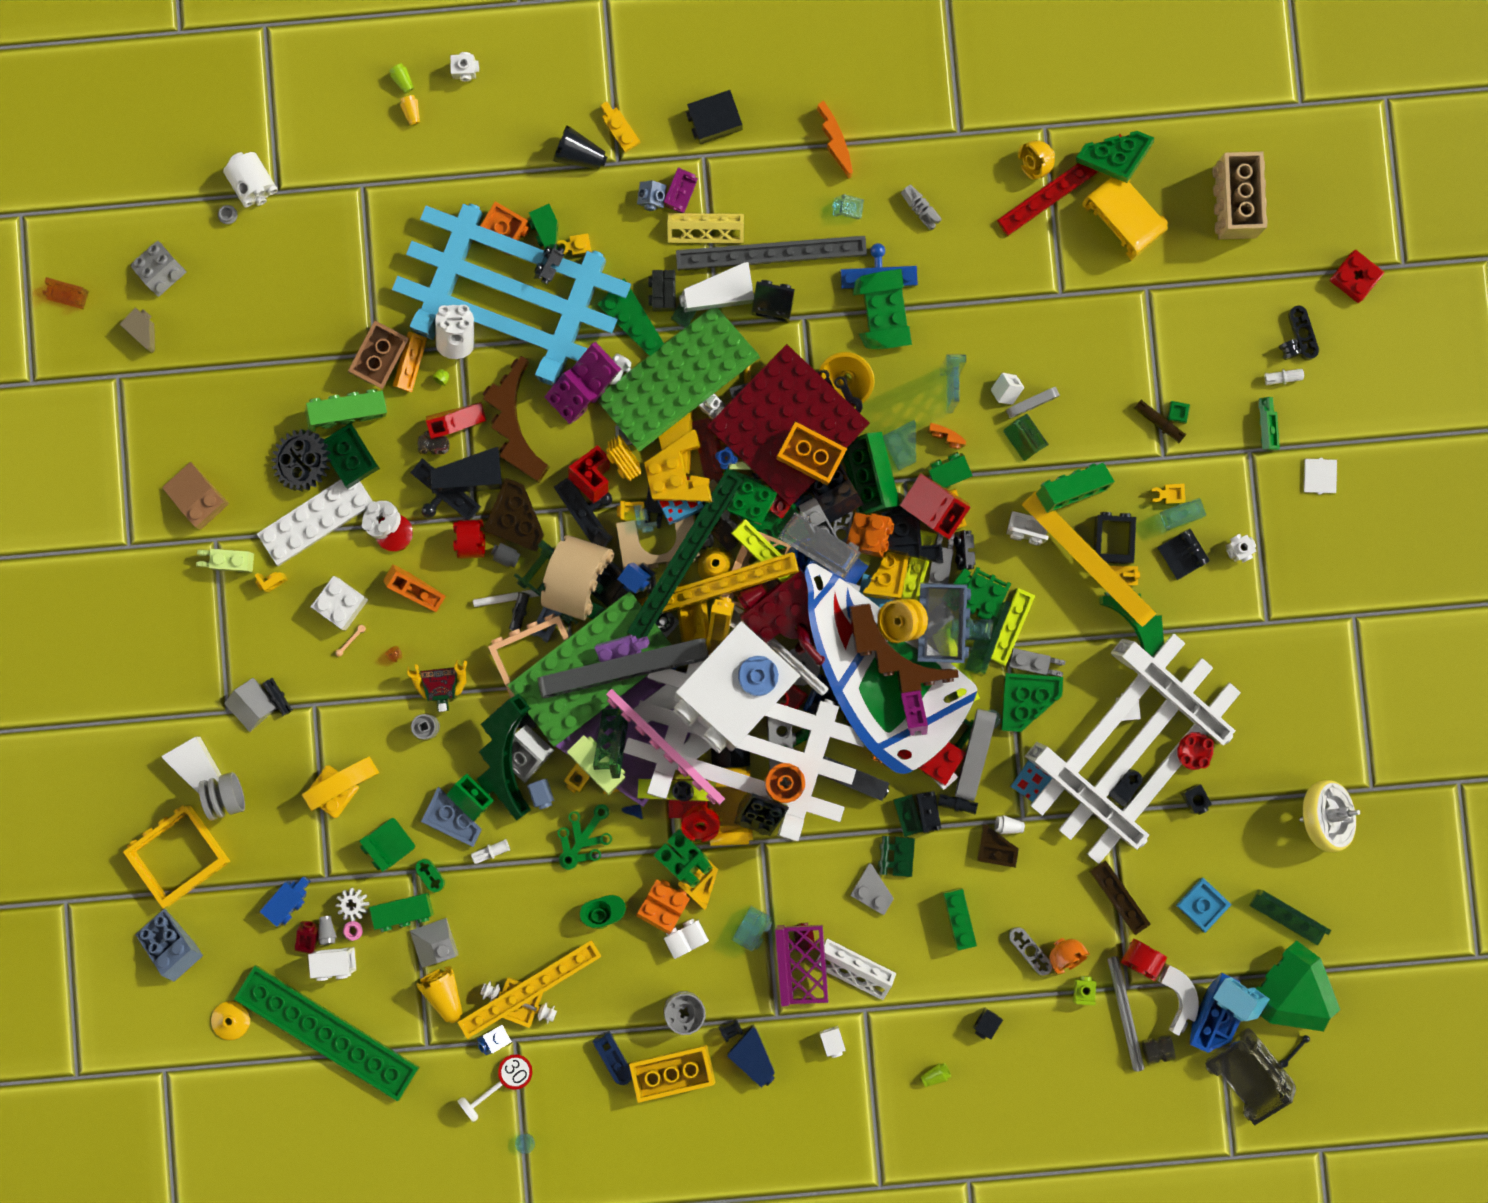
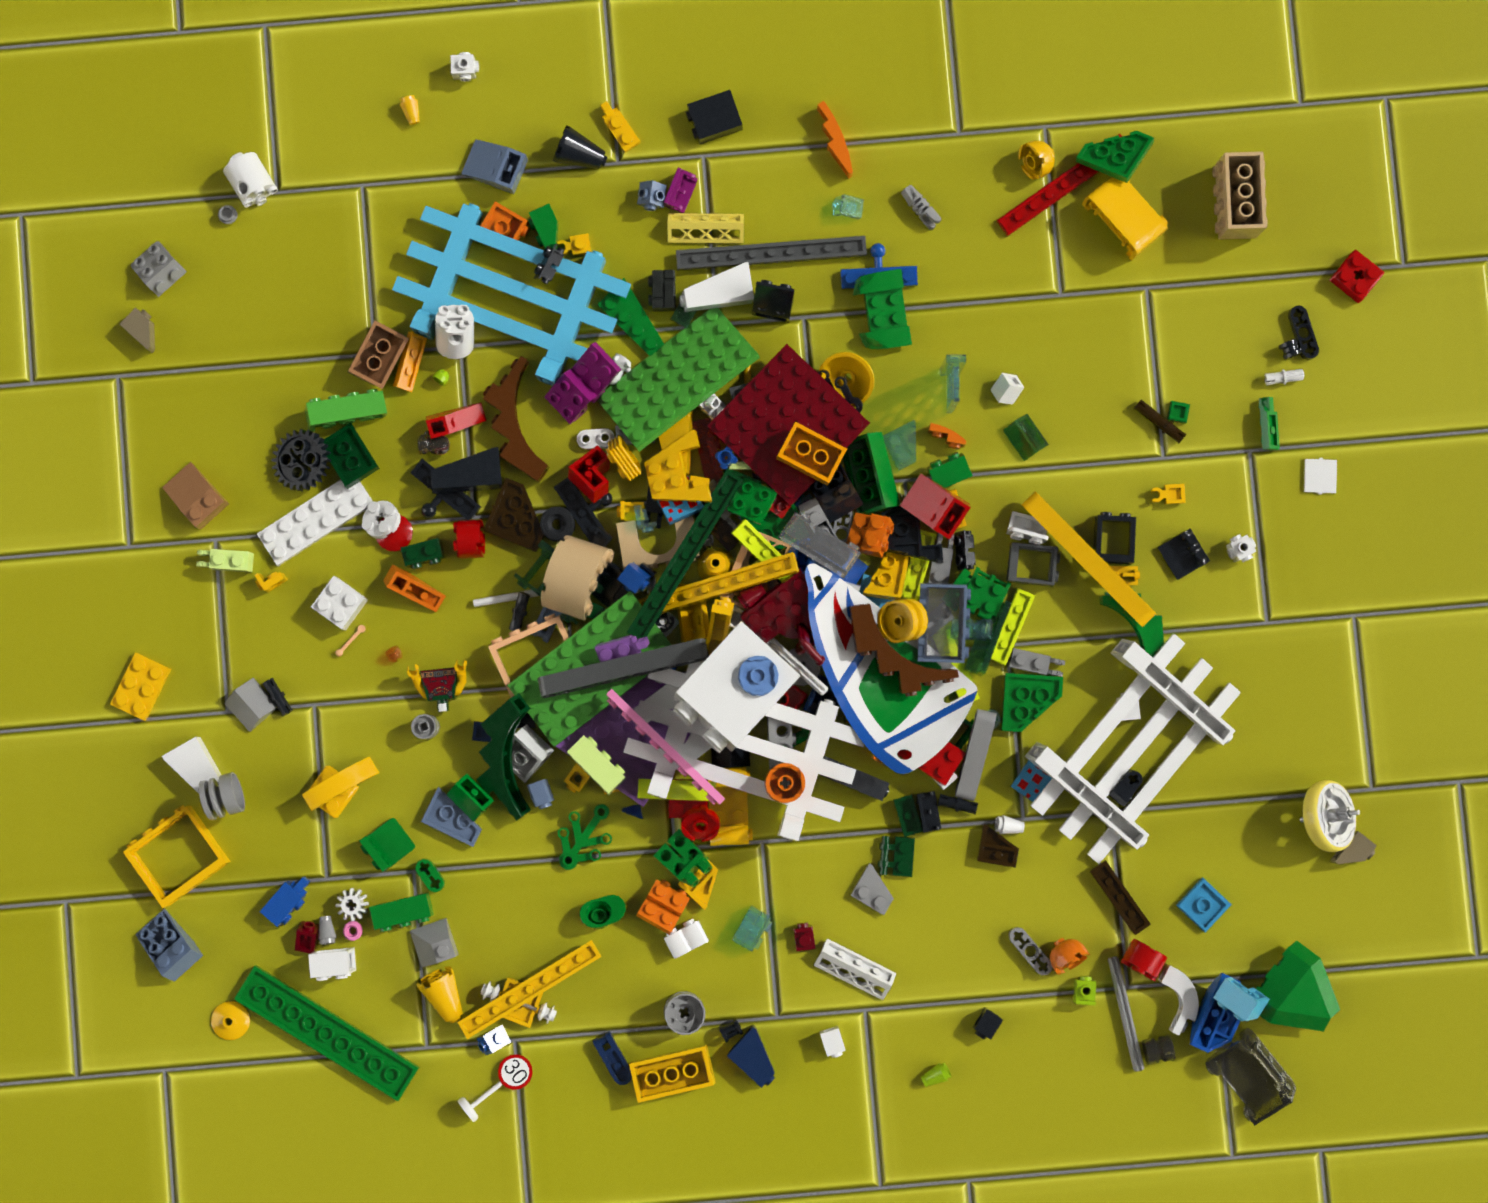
clear orange hinge [43,277,89,310] -> none
lime cone [389,63,414,94] -> none
white axle [471,839,510,864] -> none
dark grey brick [491,543,521,568] -> none
clear light blue plate [515,1134,535,1154] -> none
clear green fence [593,709,629,779] -> none
black wheel [672,781,694,802] -> none
black slope [734,793,789,836] -> none
magenta fence [775,925,829,1006] -> none
magenta hinge [901,690,928,736] -> none
green brick [942,888,977,951] -> none
light grey beam [1006,387,1060,419] -> none
green brick [1036,462,1115,513] -> none
clear light blue brick [1160,498,1206,531] -> none
red dish [1177,732,1214,770] -> none
black brick [1181,784,1212,815] -> none
clear green fence [1249,889,1332,946] -> none
black hinge [1280,1035,1310,1068] -> none
none -> yellow plate [110,652,171,721]
none -> dark green brick [401,538,446,570]
none -> sand blue slope [461,139,528,195]
none -> dark blue plate [472,721,492,742]
none -> black tyre [540,507,575,542]
none -> white plate [577,428,615,450]
none -> dark grey window [1006,542,1061,587]
none -> dark tan slope [1330,831,1377,864]

